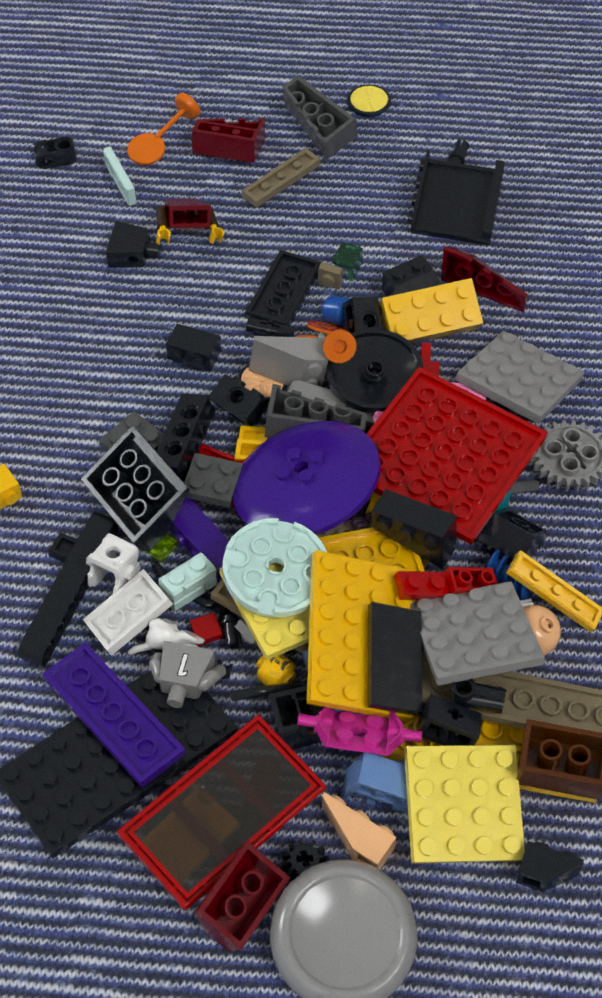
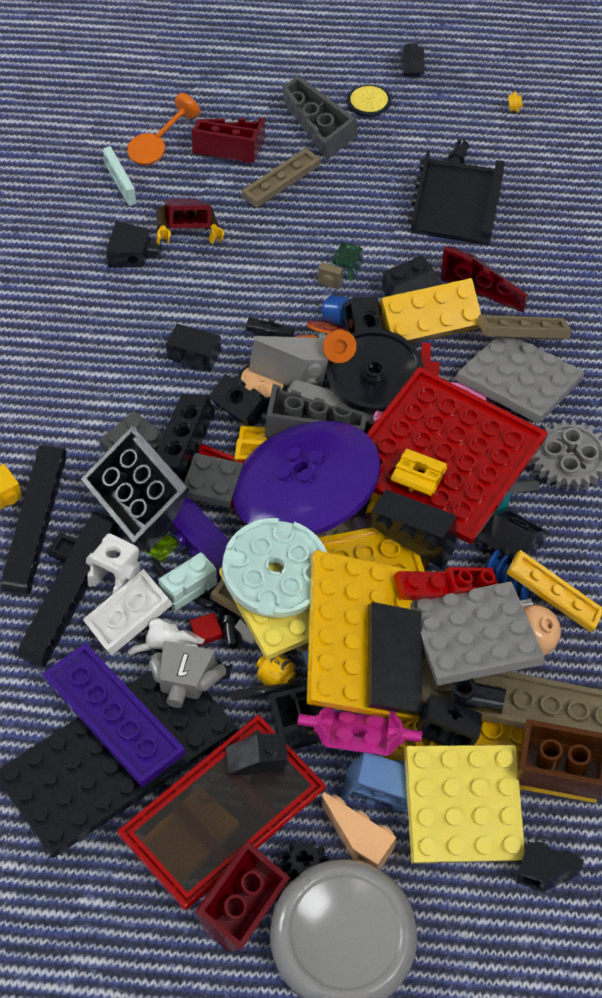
black piece [34,136,77,169] -> none
black tile [245,250,321,326] -> none
none -> black beam [1,445,66,595]
none -> black slope [226,733,288,776]
none -> yellow piece [391,449,447,496]
none -> black slope [399,43,425,75]
none -> dark tan plate [477,315,572,340]
none -> yellow plate [508,91,523,113]

